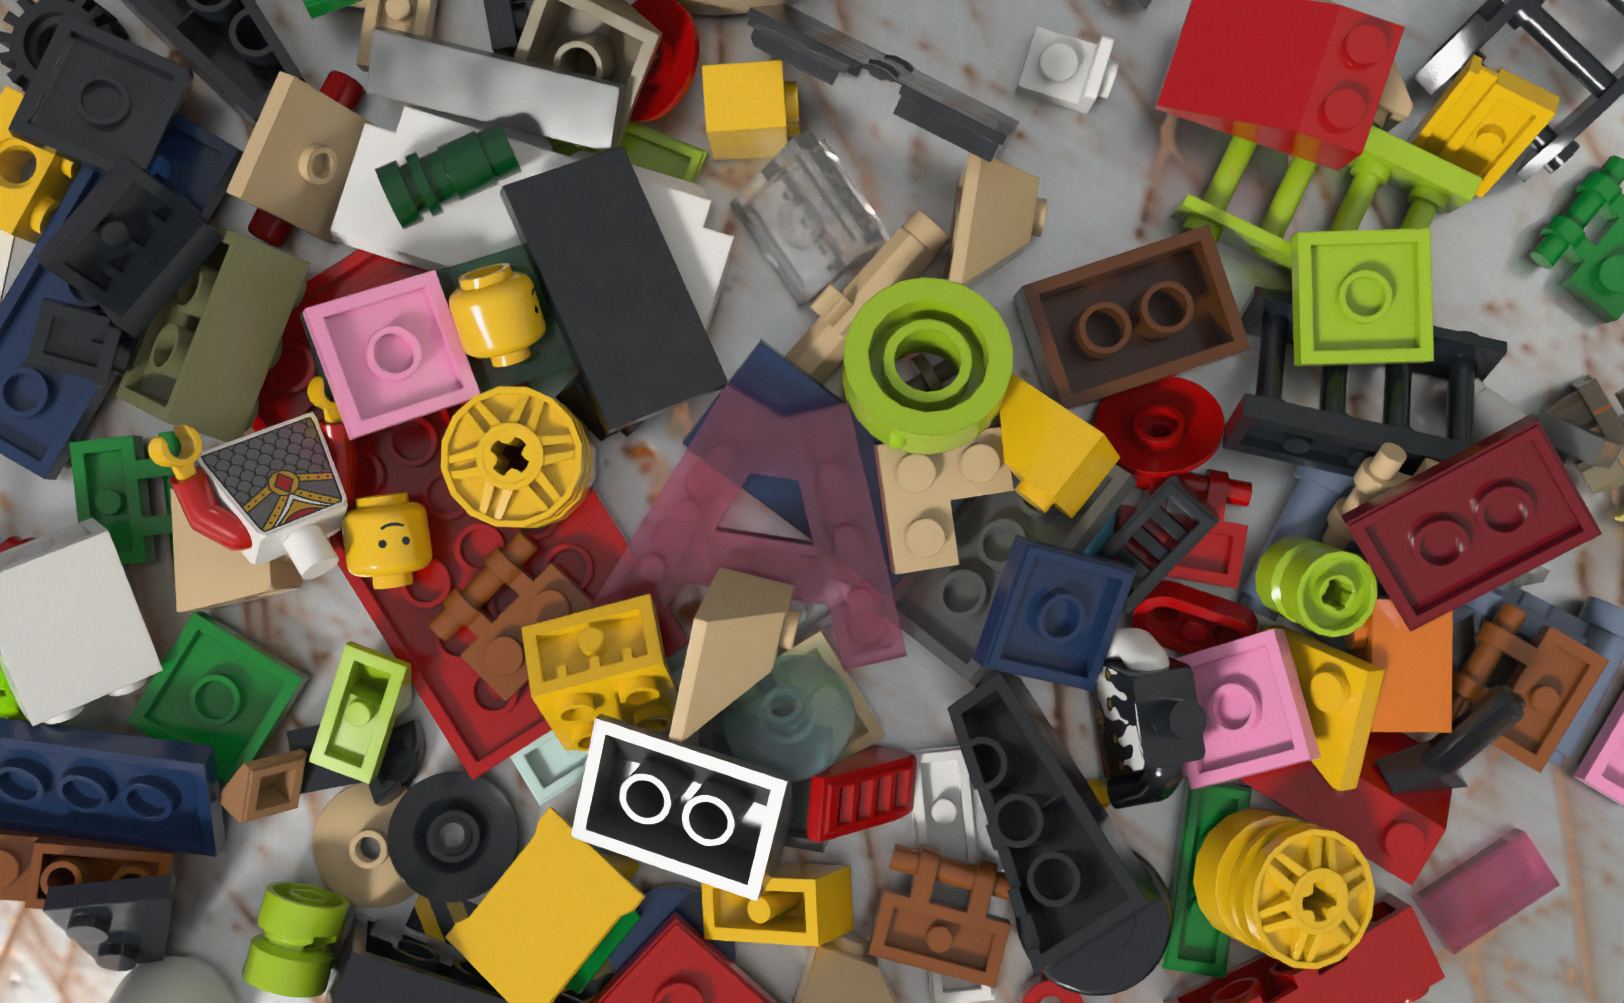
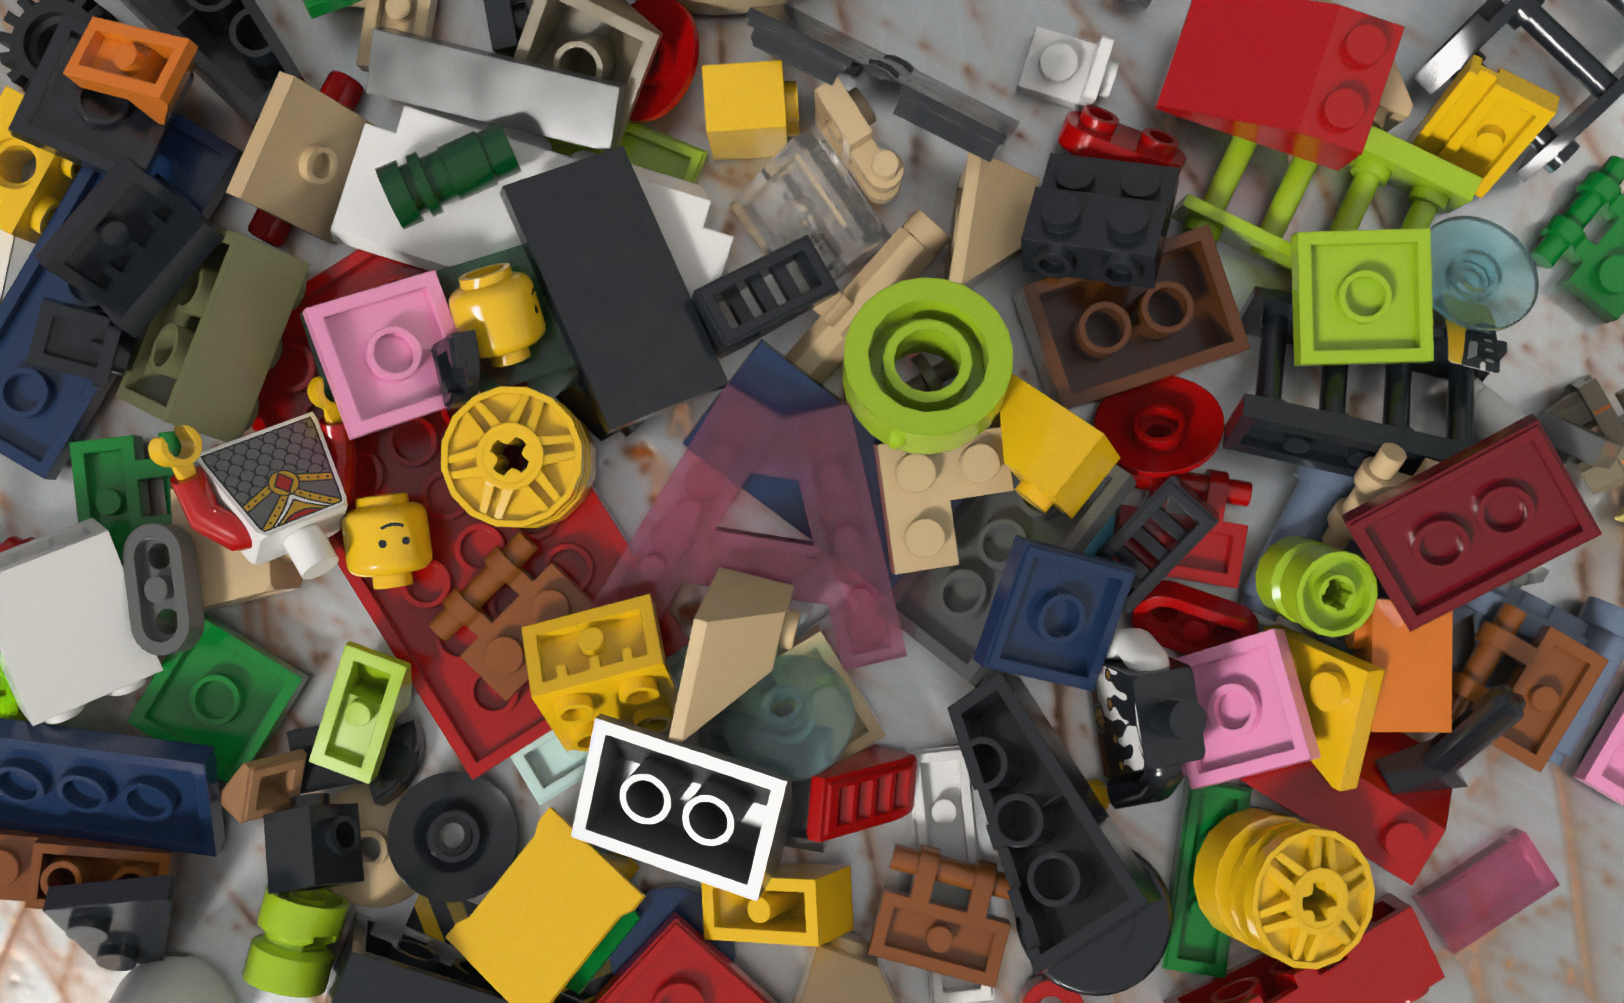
none -> orange slope [63,16,198,125]
none -> dark grey plate [122,523,204,656]
none -> black brick [263,793,364,894]
none -> black tile [431,330,480,410]
none -> black slope [691,234,840,359]
none -> tan plate [814,76,904,204]
none -> black plate [1021,153,1179,289]
none -> red plate [1057,105,1186,175]
none -> clear light blue dish [1431,216,1539,332]
none -> sticker [1438,299,1500,374]

